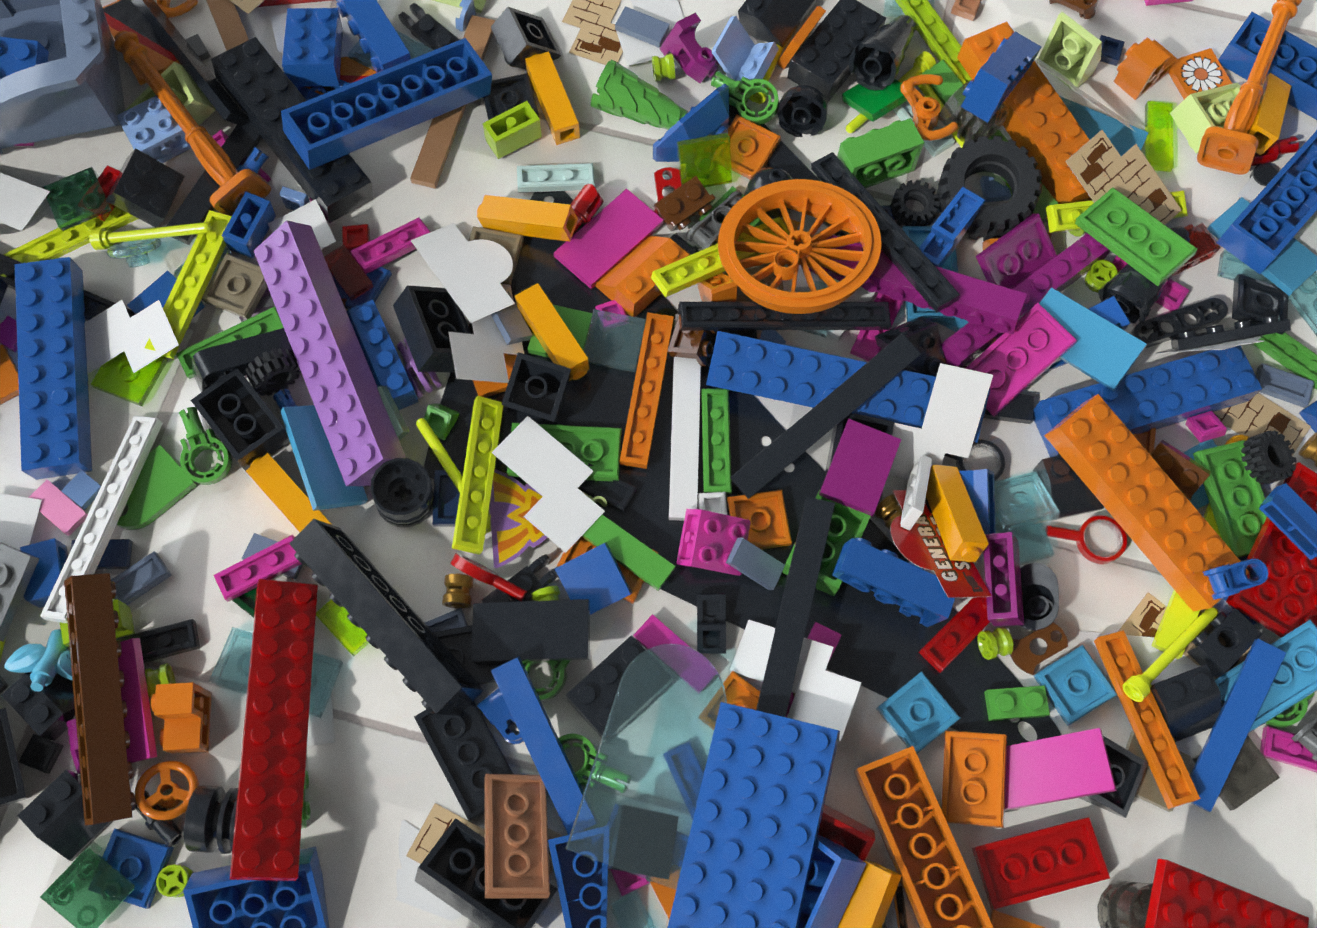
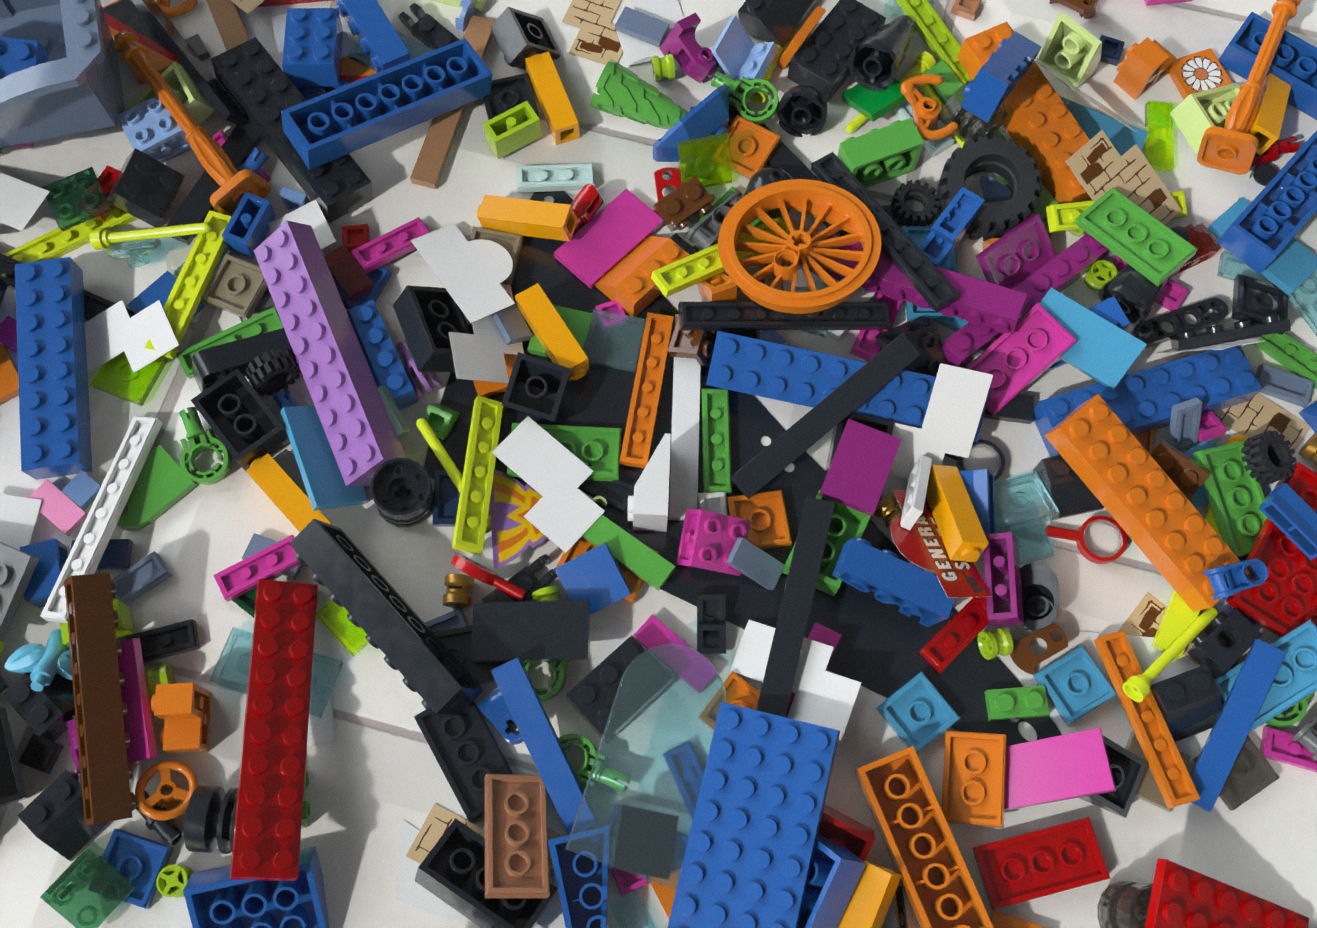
none -> white slope [628,433,671,532]
none -> sand blue tile [1168,397,1203,451]

